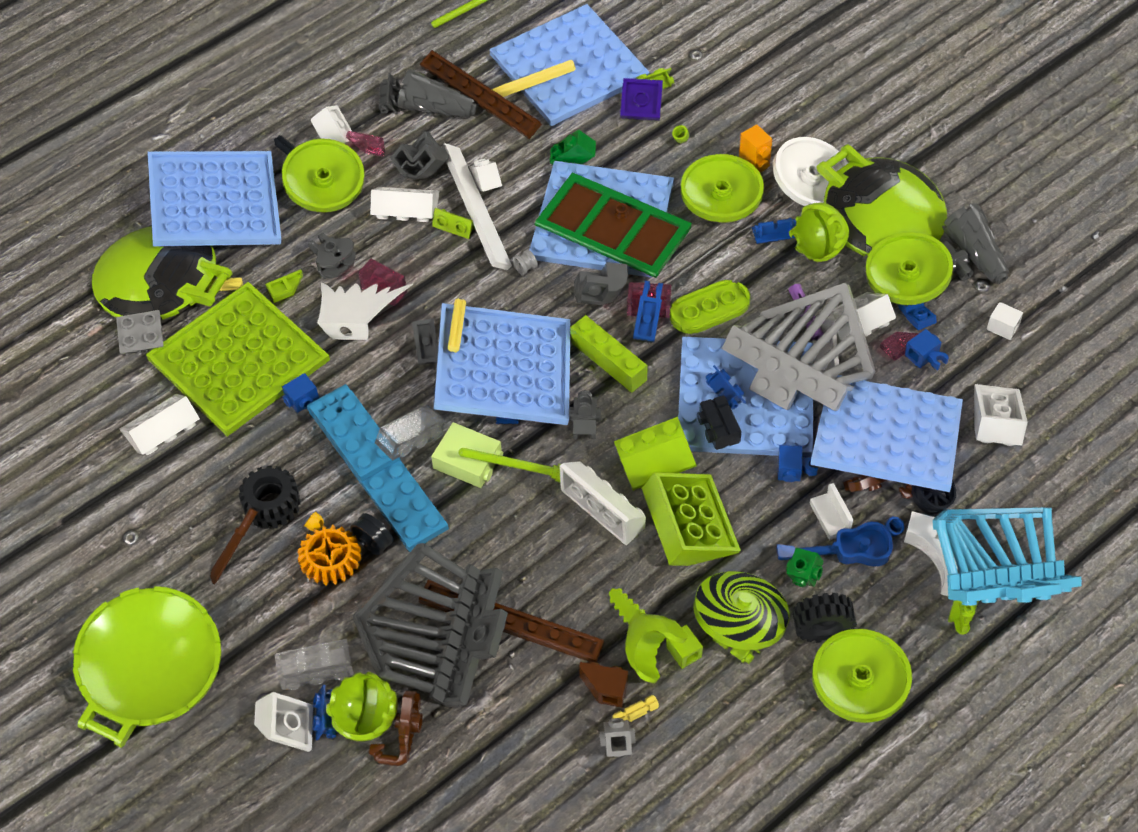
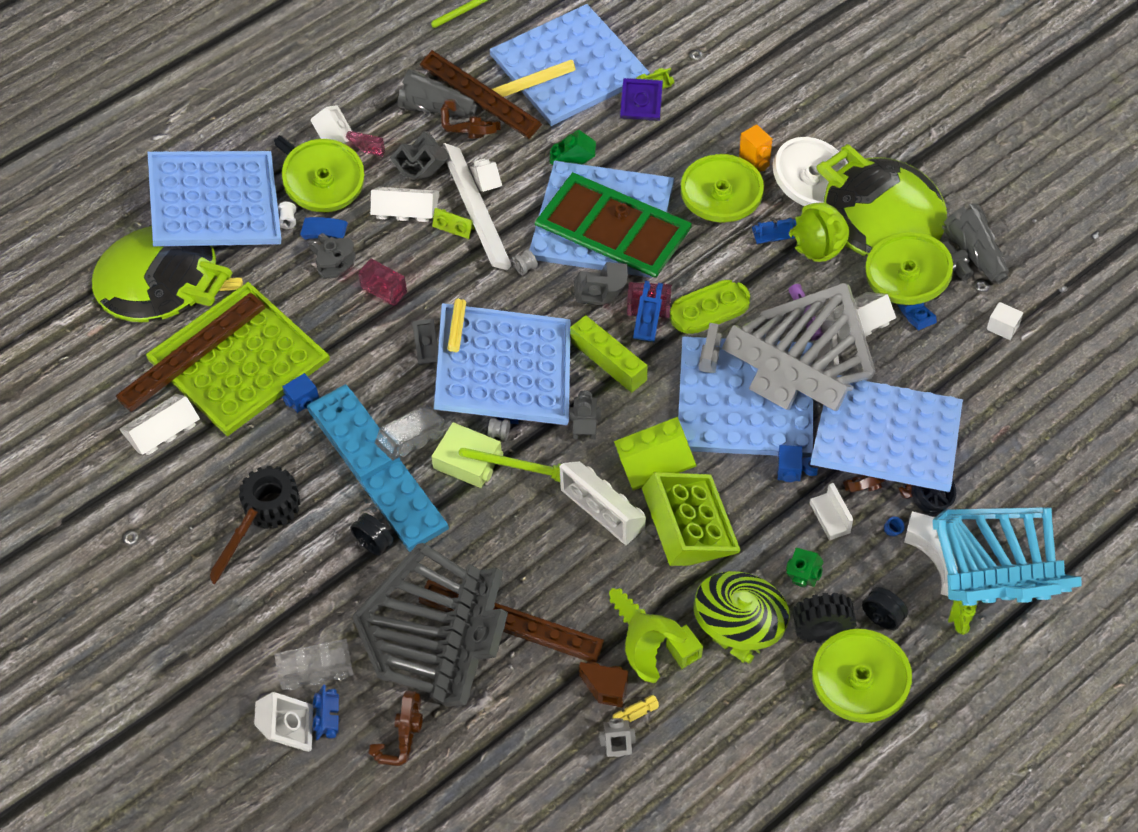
lime dish [73,586,221,748] -> none
light grey hinge [116,310,165,355] -> none
lime tile [265,269,303,303] -> none
light orange gear [298,524,361,586] -> none
yellow hinge [304,511,324,531] -> none
white piece [317,283,413,340] -> none
lime piece [326,672,398,742] -> none
dark grey hinge [379,73,401,115] -> none
lime hinge [672,125,689,143] -> none
black brick [697,395,742,450] -> none
blue hinge [705,365,746,410] -> none
blue piece [776,522,893,567] -> none
clear pink tile [880,332,919,361] -> none
blue brick [904,329,949,370] -> none
white slope [974,384,1028,446] -> none
none -> reddish brown tile [116,292,265,412]
none -> white bush [278,202,296,229]
none -> blue slope [300,217,348,239]
none -> reddish brown animal [441,99,501,139]
none -> light grey wheel [488,417,510,441]
none -> light grey plate [699,323,722,373]
none -> black wheel [862,587,908,631]

